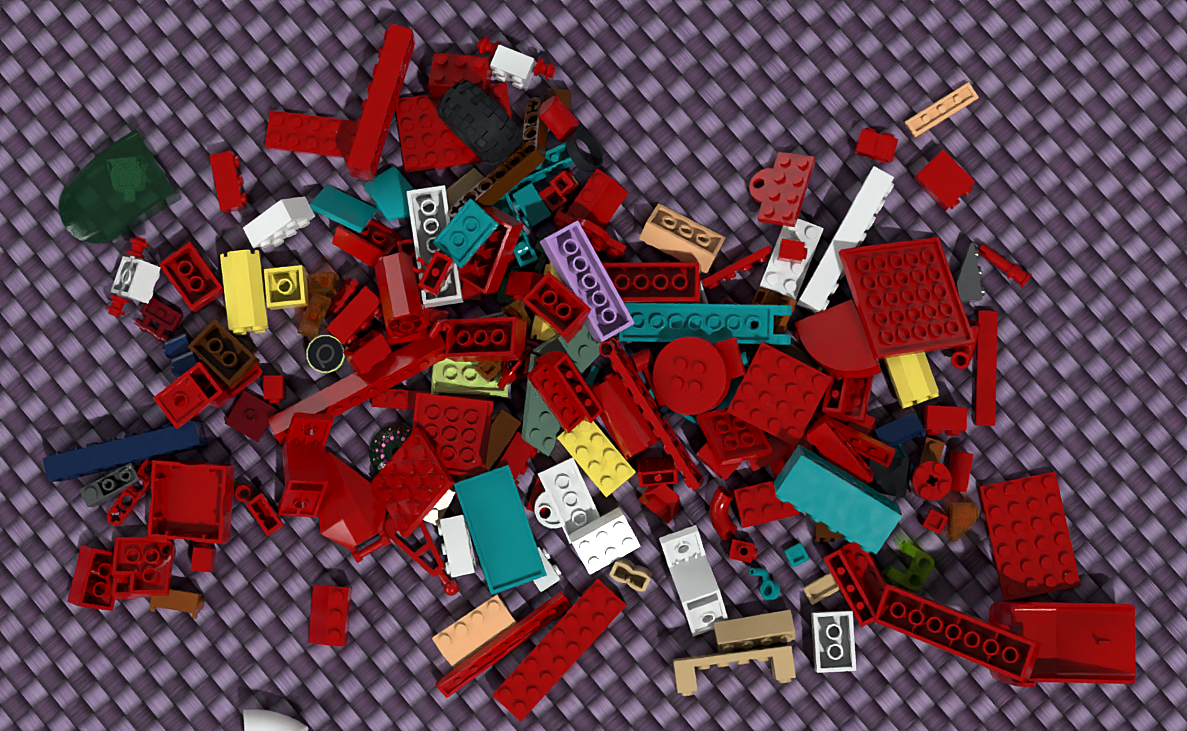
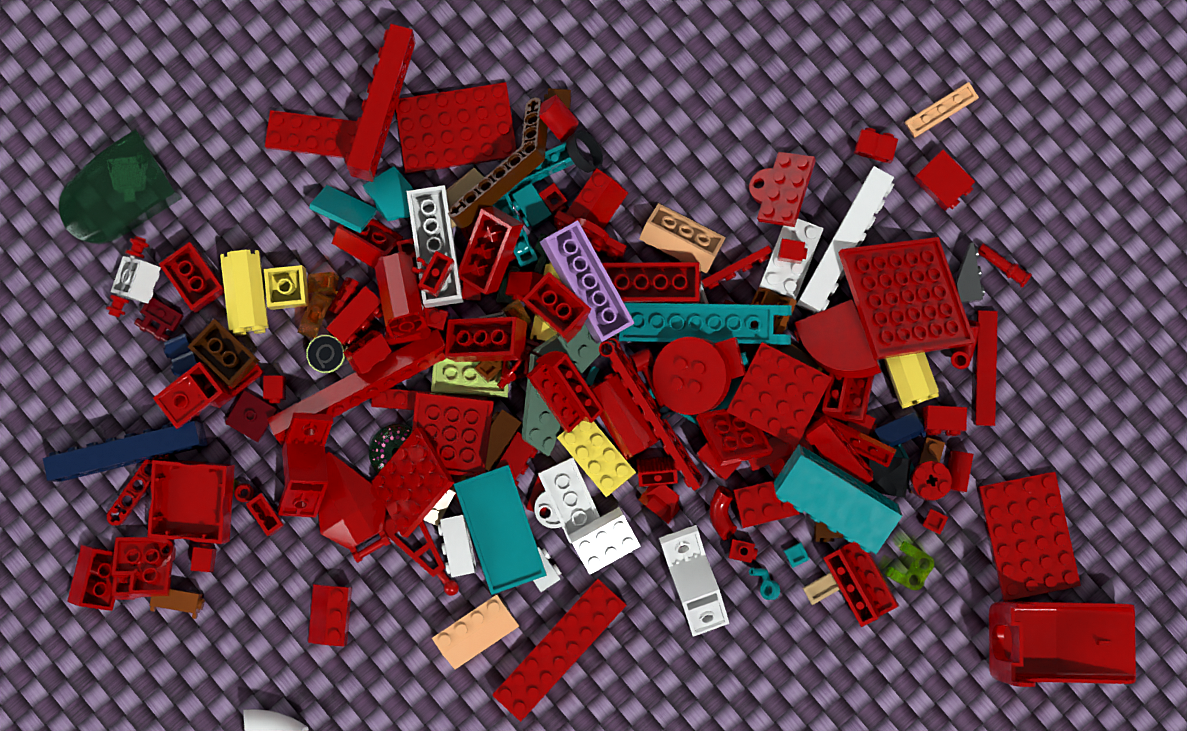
dark grey slope [79,463,140,508] -> none
red brick [209,150,248,214] -> none
white brick [243,196,315,249] -> none
red arm [427,319,453,339] -> none
red brick [428,53,492,98] -> none
teal tile [432,198,500,268] -> none
red plate [435,591,572,698] -> none
black tyre [436,80,522,166] -> none
white brick [477,36,557,89] -> none
red leg [550,170,581,196] -> none
tan brick [609,557,652,591] -> none
tan plate [673,644,796,696] -> none
tan brick [714,610,795,653] -> none
white brick [811,610,856,673] -> none
red brick [873,584,1042,682] -> none
clear orange slope [949,502,979,541] -> none

